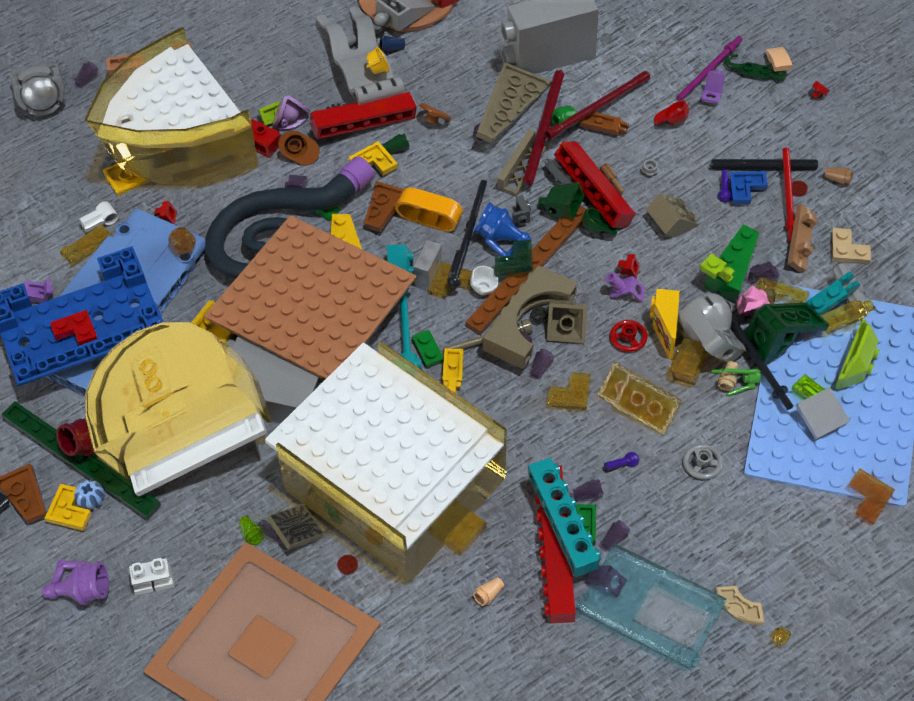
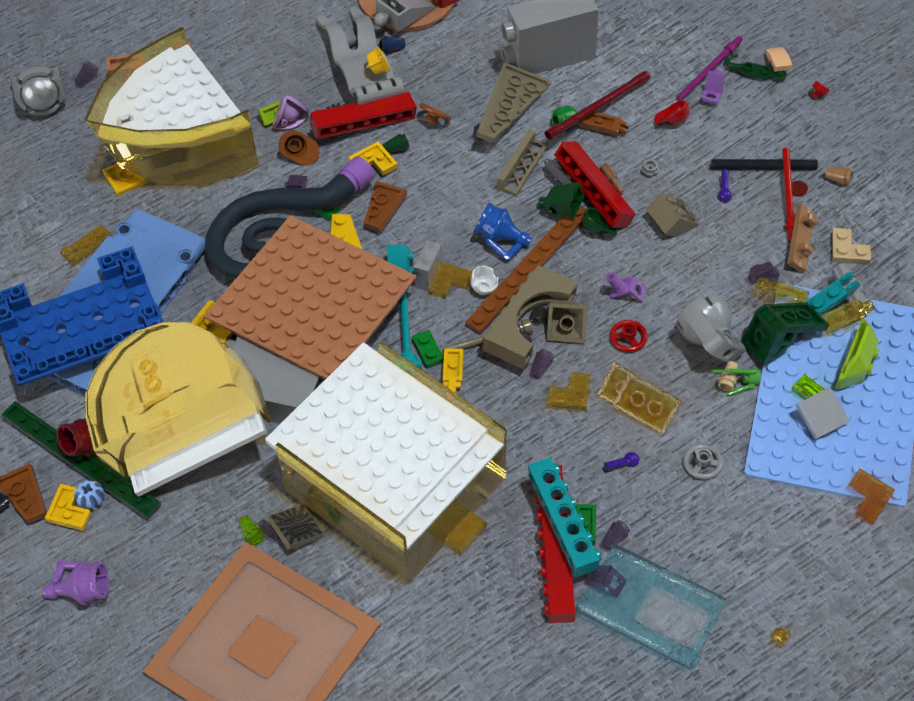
medium lavender bracket [24,278,53,303] -> none
red plate [50,310,98,346] -> none
white piece [79,201,119,232] -> none
white hips [129,558,174,596] -> none
red tile [154,201,177,225] -> none
clear orange head [168,227,196,255] -> none
red brick [239,119,281,158] -> none
clear red piece [337,555,358,575] -> none
light orange plant [395,187,463,232] -> none
black bar [447,180,487,289] -> none
light nougat cone [473,577,504,606] -> none
clear green plate [495,239,533,276] -> none
dark grey bracket [512,195,531,226] -> none
dark red axle [523,69,565,186] -> none
clear purple cone [573,479,604,501] -> none
red tile [617,254,640,280] -> none
yellow slope [649,289,680,360] -> none
clear yellow brick [670,338,707,385] -> none
lime plate [700,253,735,283] -> none
green wedge [704,224,759,304] -> none
black bar [712,291,794,410] -> none
tan tile [715,585,765,625] -> none
blue plate [729,171,768,205] -> none
bright pink hair [736,286,770,317] -> none

